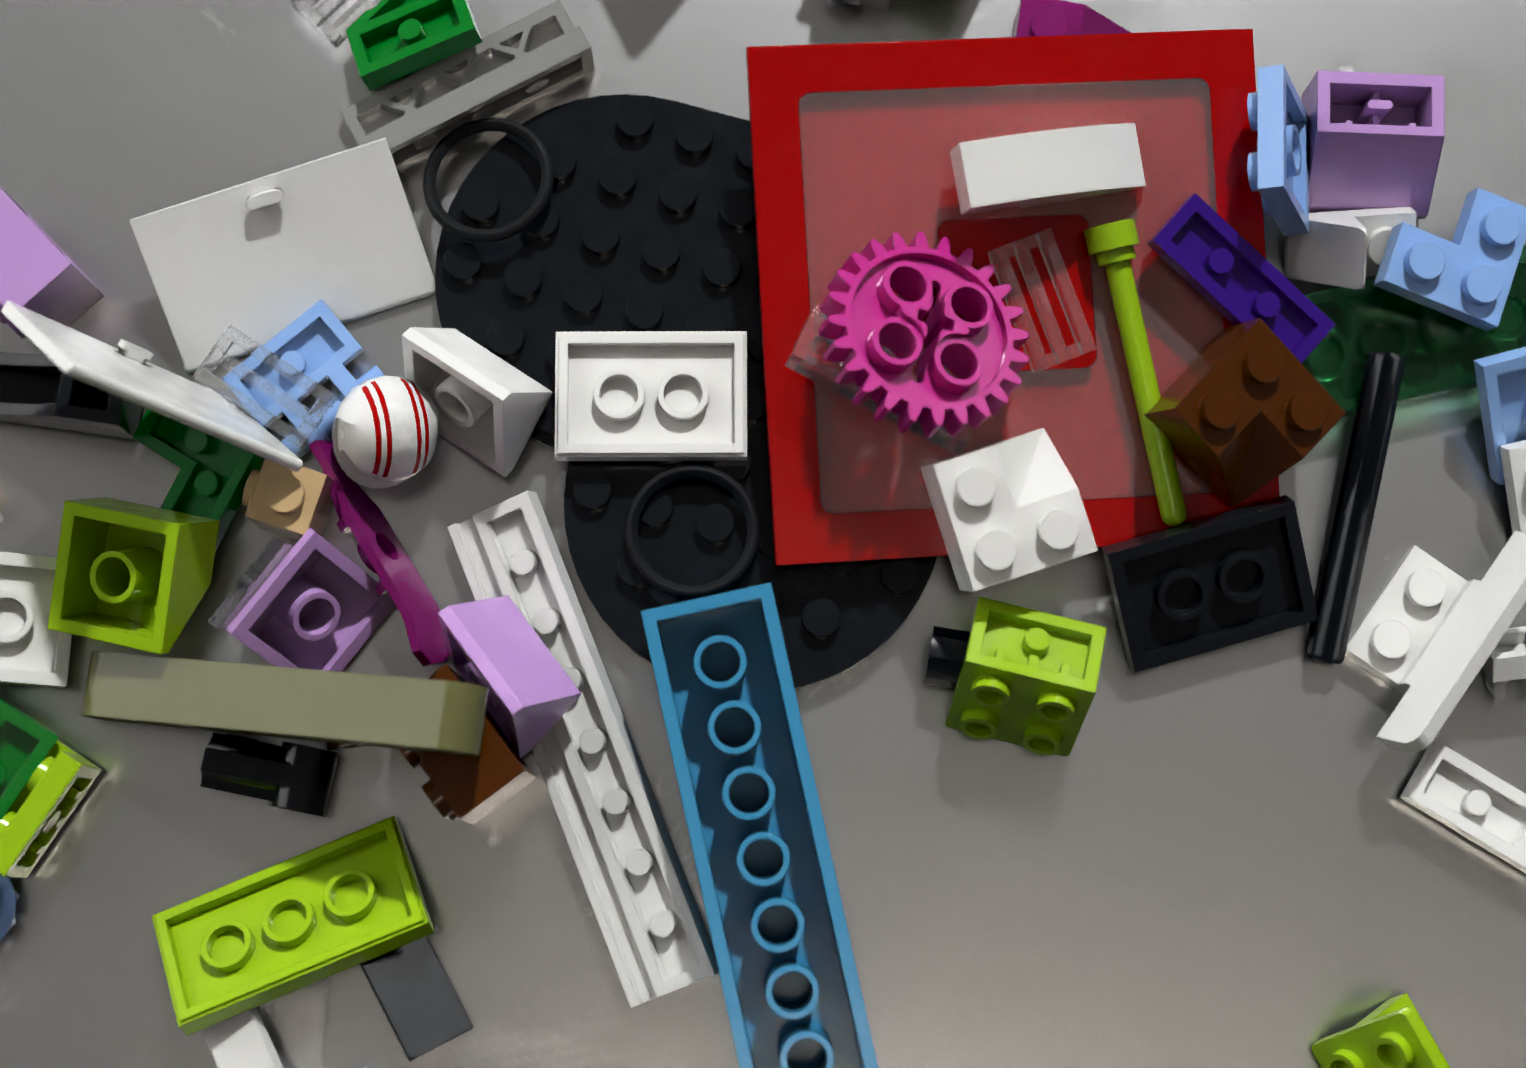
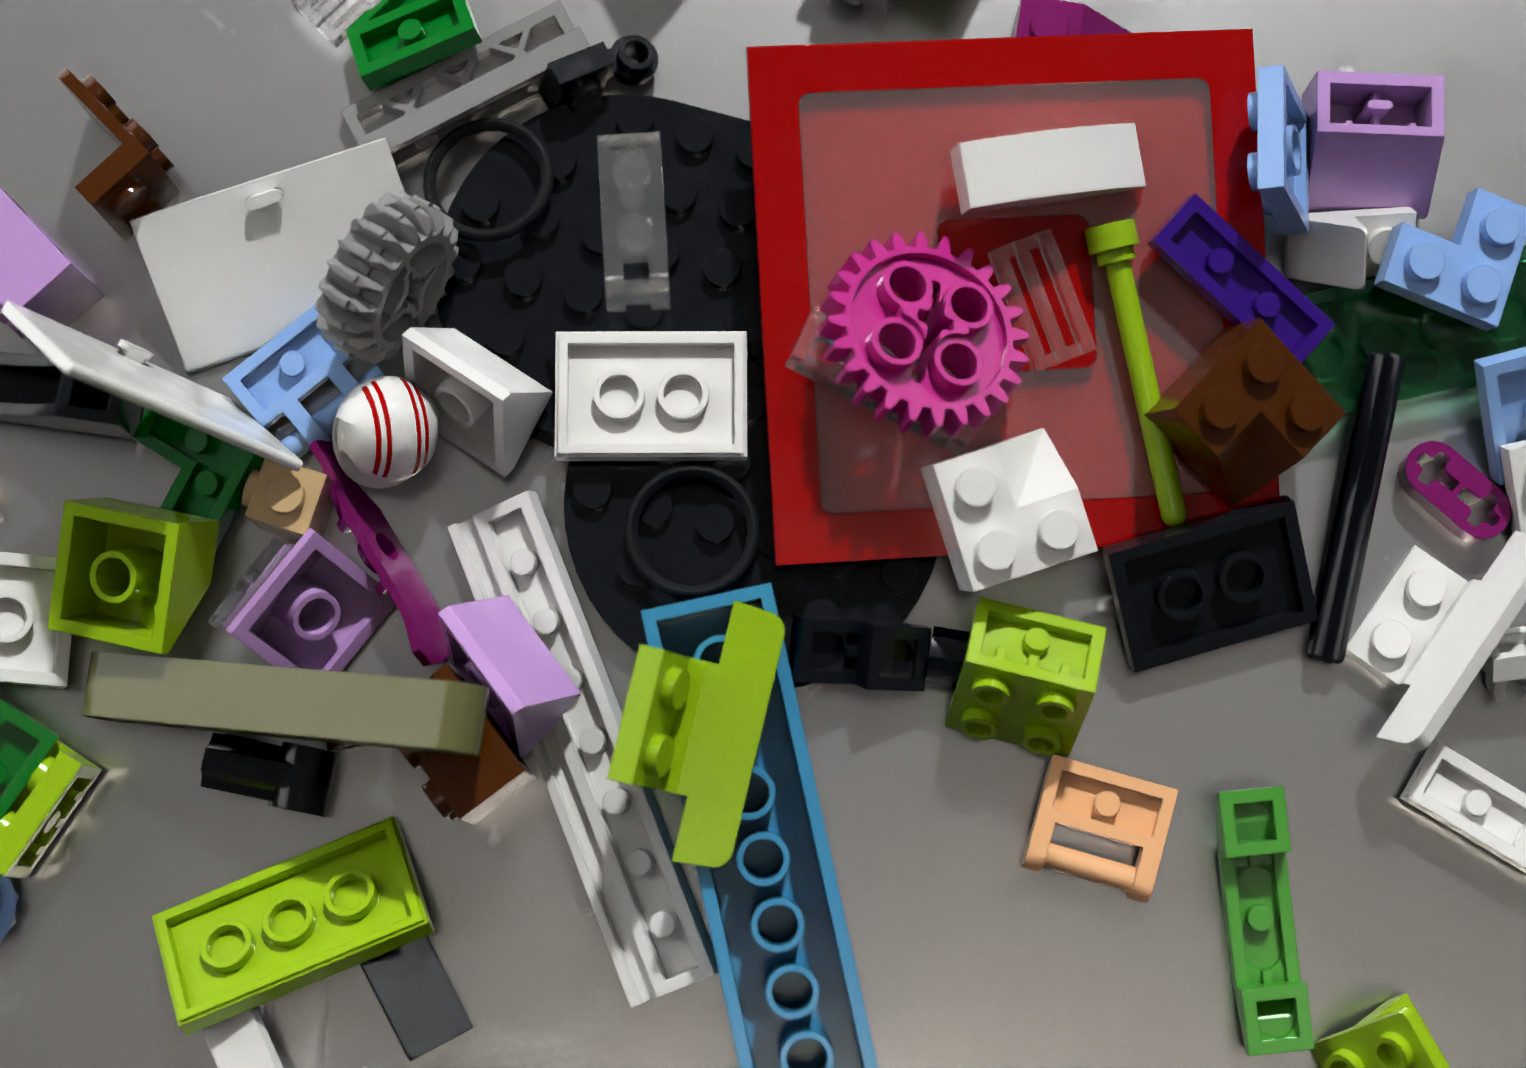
clear tile [193,324,338,450] -> none
none -> reddish brown bracket [57,68,180,241]
none -> light grey gear [315,191,459,364]
none -> black plate [538,35,658,109]
none -> clear plate [597,132,671,313]
none -> lime plate [607,600,785,867]
none -> black slope [788,614,932,691]
none -> light nougat plate [1021,754,1179,904]
none -> bright green slope [1216,785,1315,1056]
none -> magenta beam [1397,441,1511,543]

